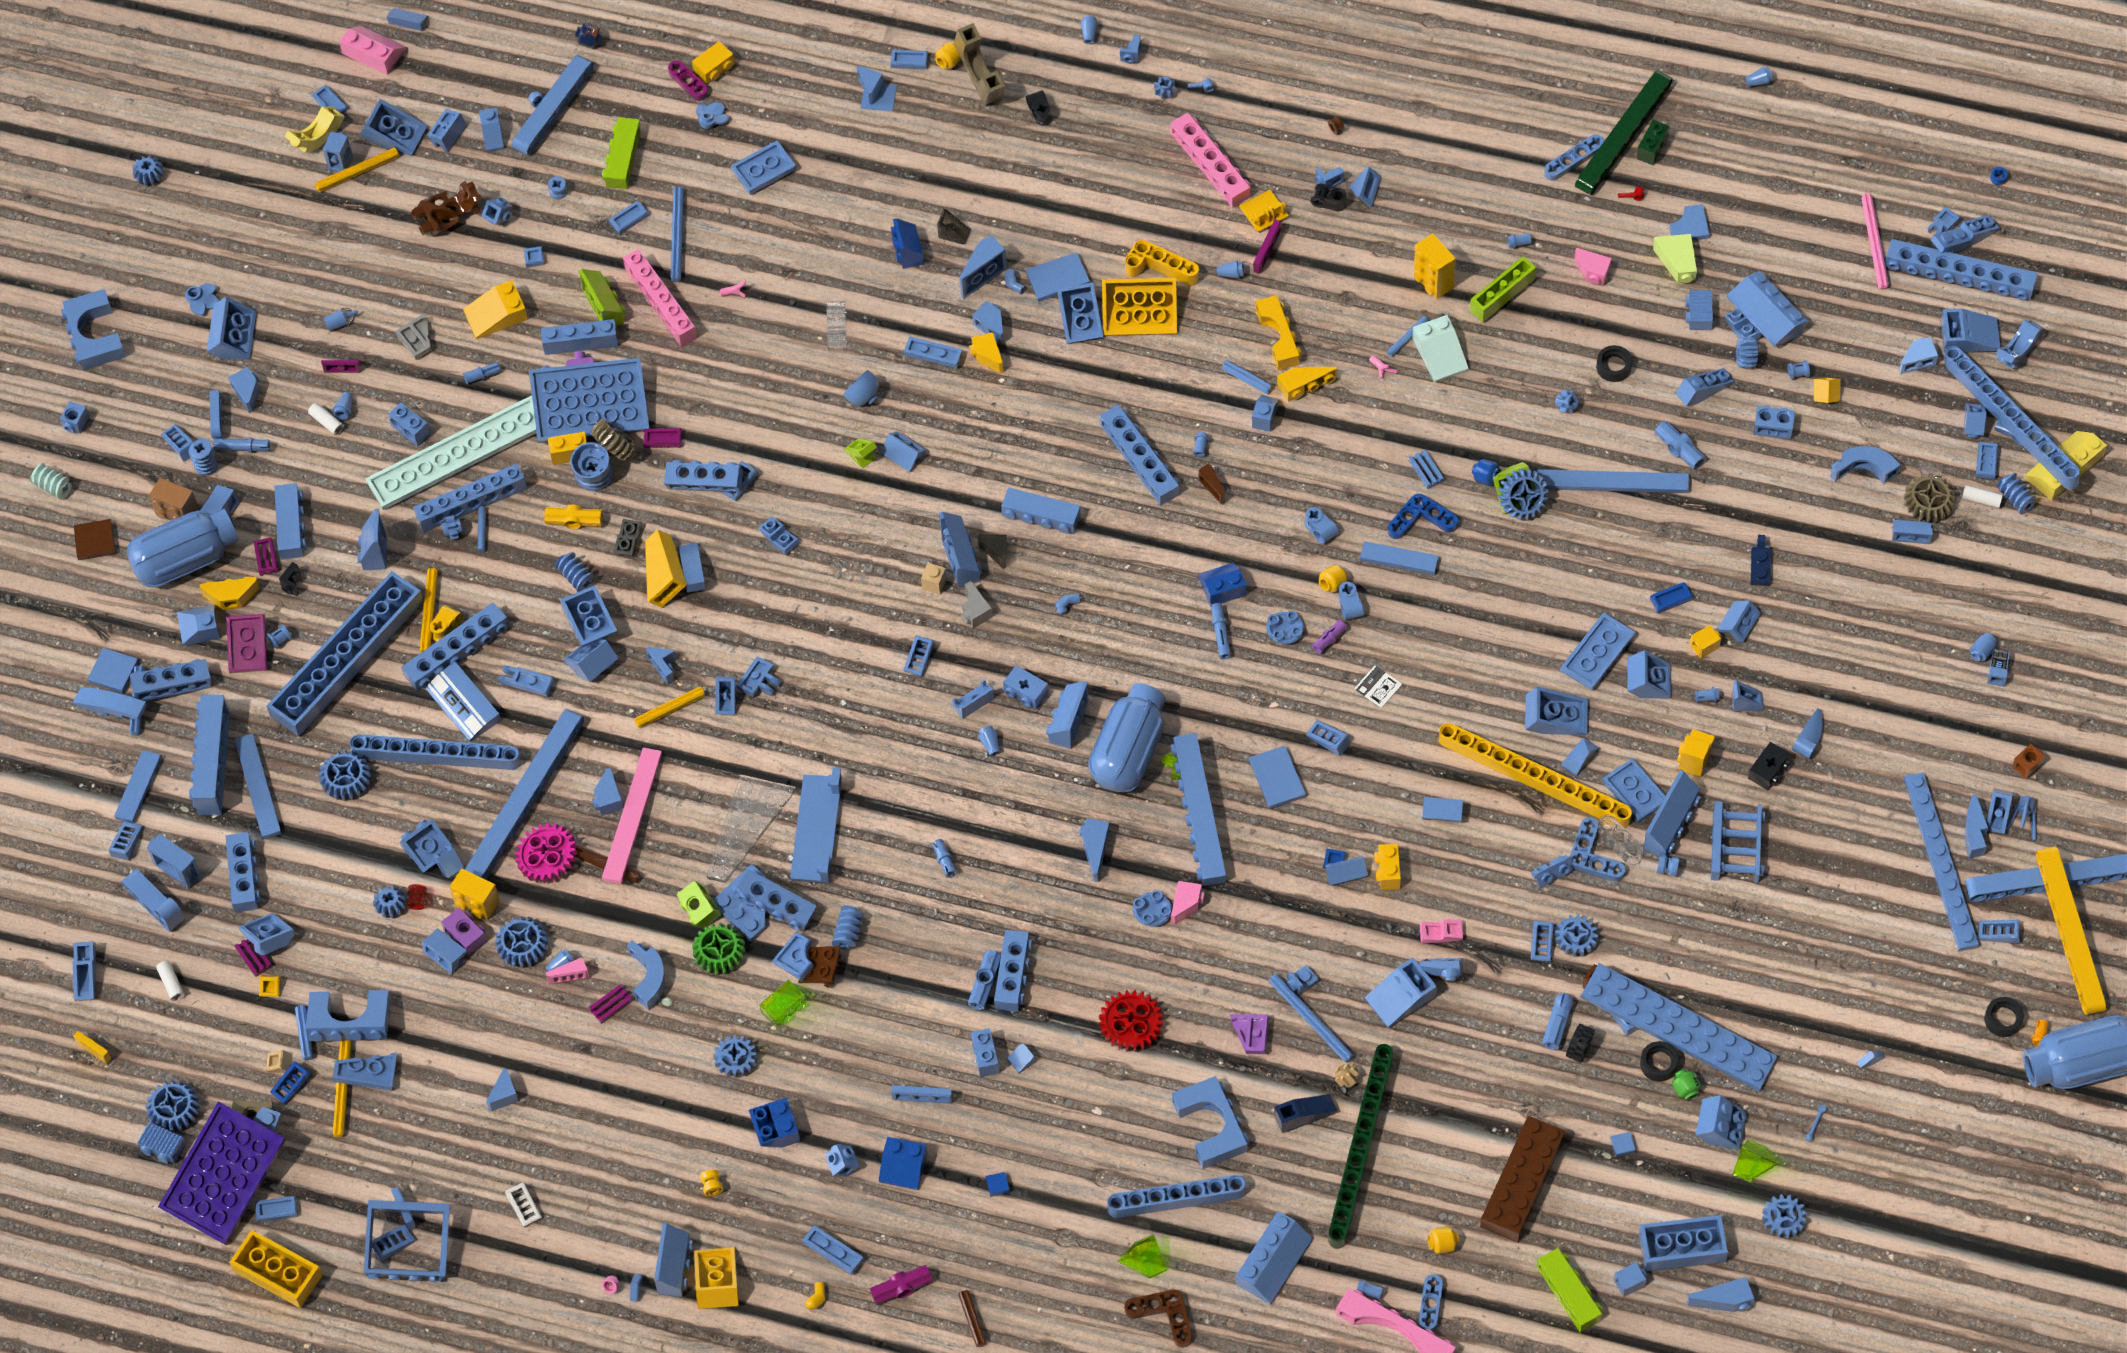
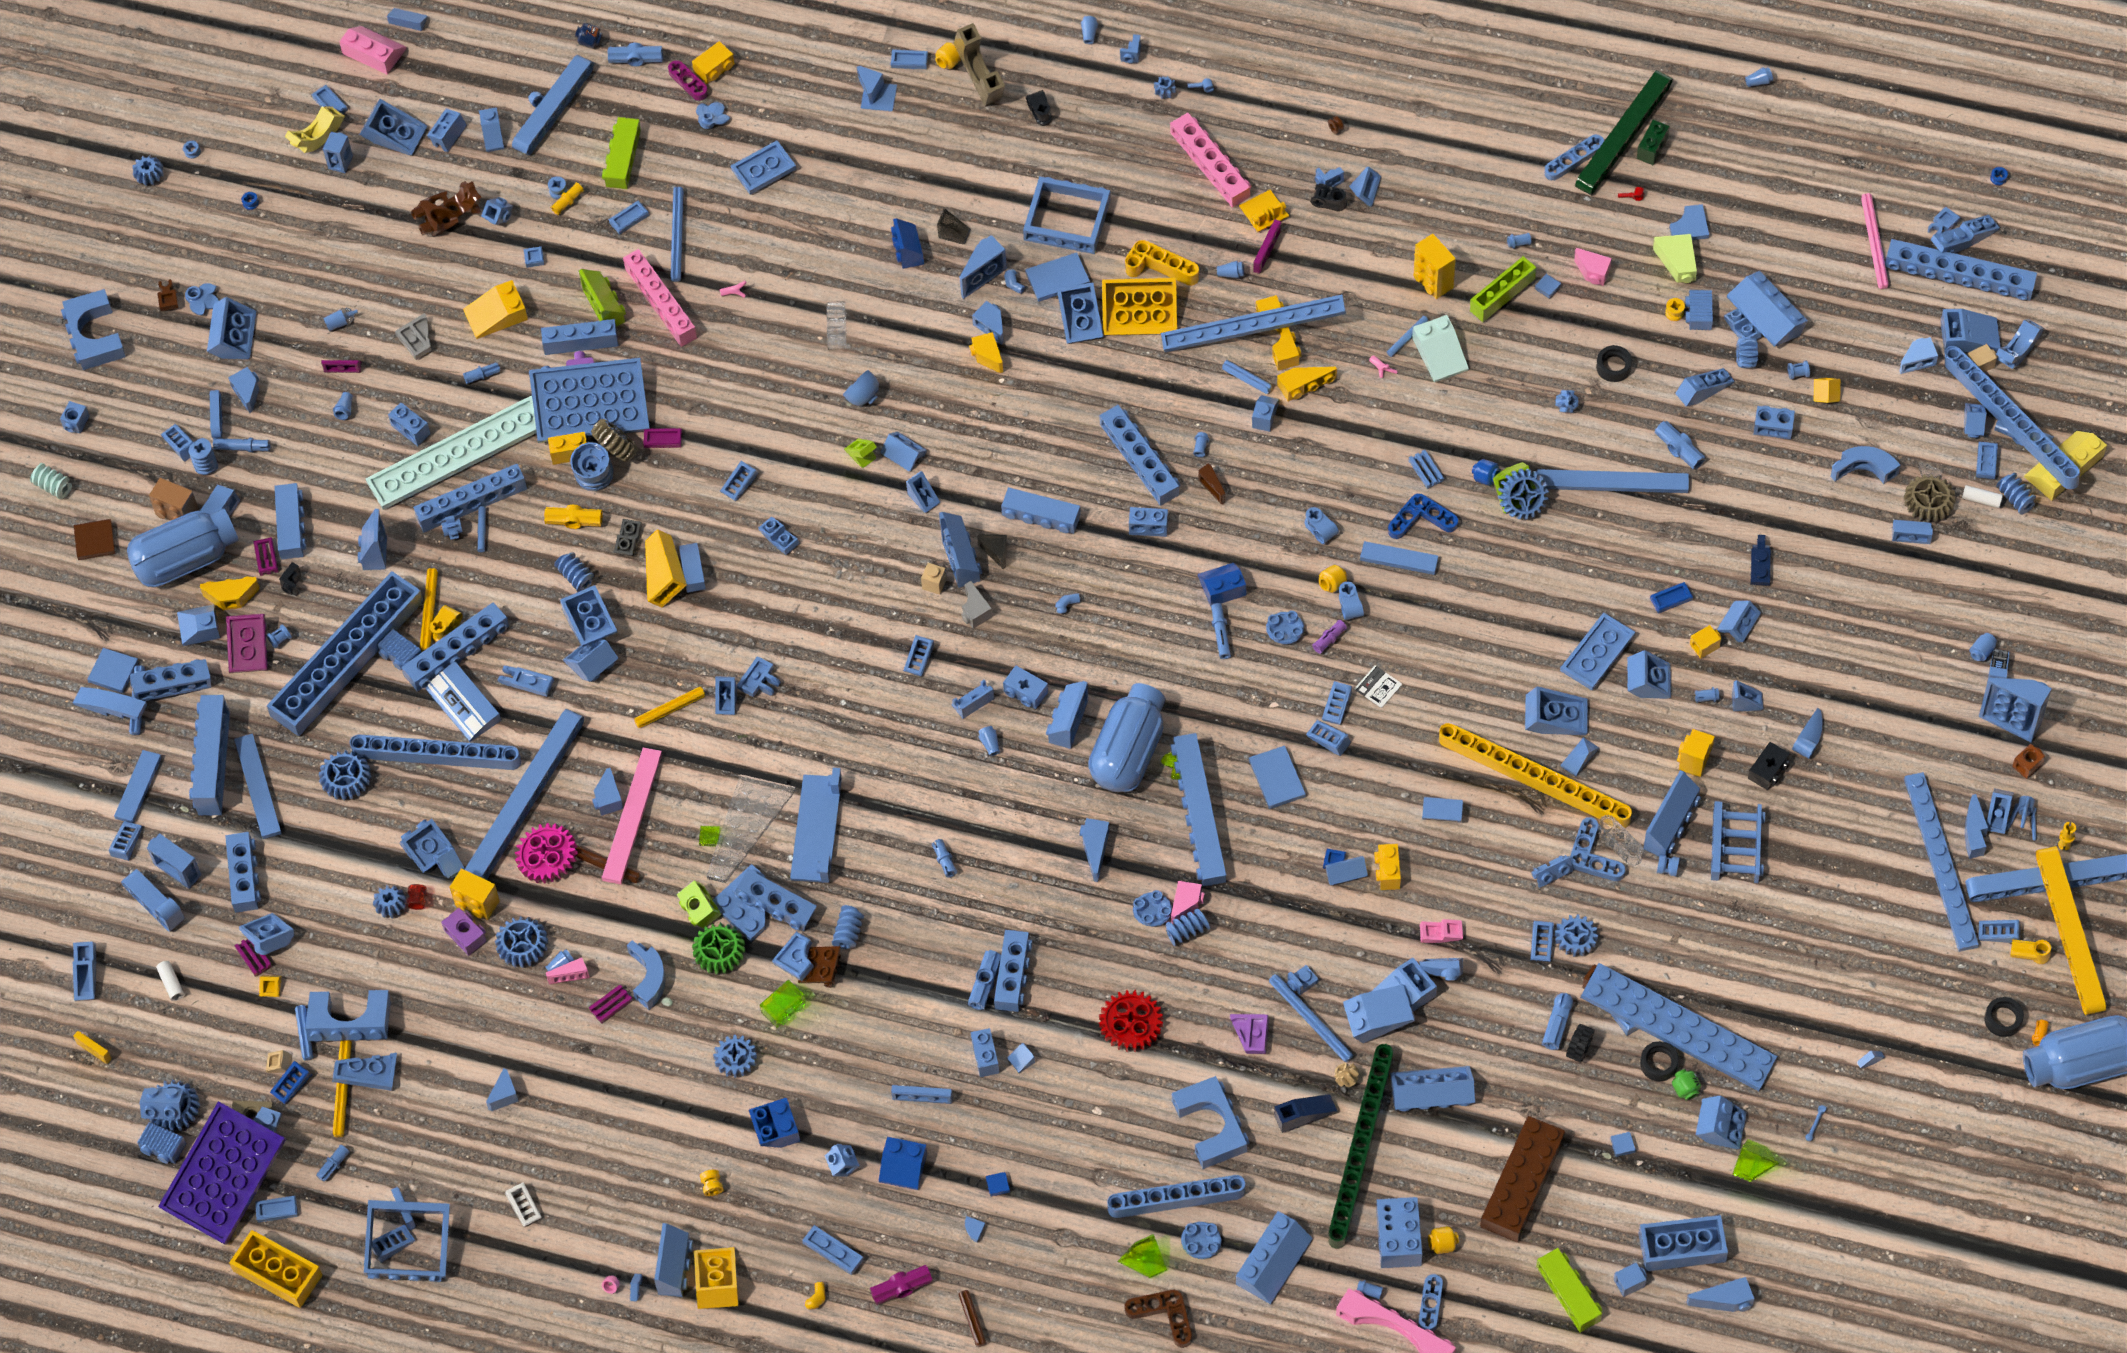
white piece [308,403,344,435] -> none
yellow axle [314,148,399,192] -> none
medium blue hinge [423,928,467,974] -> none
medium blue slope [646,647,677,685] -> none
medium blue brick [664,460,743,492] -> none
medium blue plate [904,336,963,368] -> none
medium blue tile [1602,758,1666,823] -> none
medium blue gear [1762,1194,1807,1239] -> none
none -> medium blue bracket [139,1088,184,1120]
none -> reddish brown plate [157,279,179,311]
none -> medium blue bush [183,141,201,159]
none -> blue bush [241,192,259,210]
none -> medium blue axle [316,1145,350,1182]
none -> medium blue brick [377,629,421,670]
none -> yellow pin [550,182,584,215]
none -> medium blue piece [608,43,663,67]
none -> clear neon green tile [699,826,720,847]
none -> medium blue slope [906,471,940,513]
none -> medium blue tile [965,1216,985,1243]
none -> medium blue window [1023,177,1111,254]
none -> medium blue brick [1129,507,1168,537]
none -> medium blue plate [1161,295,1346,352]
none -> medium blue piece [1166,908,1210,946]
none -> medium blue dish [1181,1221,1221,1259]
none -> medium blue slope [1322,681,1352,725]
none -> medium blue slope [1343,984,1416,1043]
none -> medium blue piece [1376,1197,1422,1268]
none -> medium blue slope [1390,1066,1475,1111]
none -> medium blue tile [1535,274,1561,299]
none -> yellow wheel [1665,298,1685,321]
none -> tan brick [1967,344,1997,372]
none -> medium blue slope [1979,677,2052,742]
none -> yellow piece [2010,939,2051,964]
none -> yellow pin [2058,822,2076,851]

